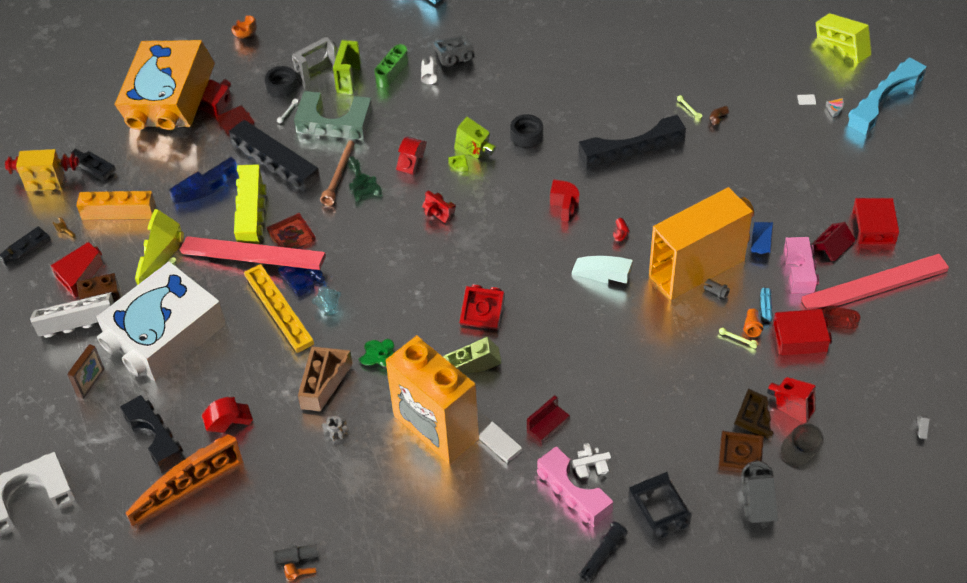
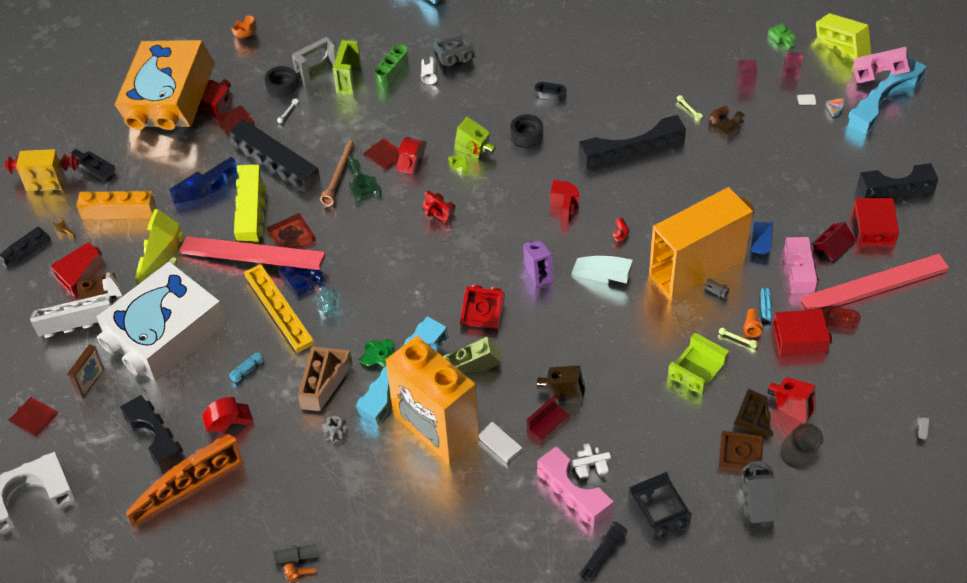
sand green arch [294,91,373,140] -> none
none -> clear red piece [8,397,58,437]
none -> white slope [103,273,124,303]
none -> medium azure axle [229,352,264,383]
none -> medium azure arch [356,316,449,427]
none -> clear red piece [363,138,400,171]
none -> medium lavender torso [523,241,554,287]
none -> black beam [535,82,566,101]
none -> dark brown torso [537,365,586,405]
none -> lime panel [668,332,729,394]
none -> dark brown plate [715,111,745,141]
none -> clear pink brick [736,60,757,87]
none -> bright green plate [768,24,796,48]
none -> clear pink brick [781,51,803,80]
none -> bright pink arch [853,47,910,83]
none -> black arch [857,163,939,198]

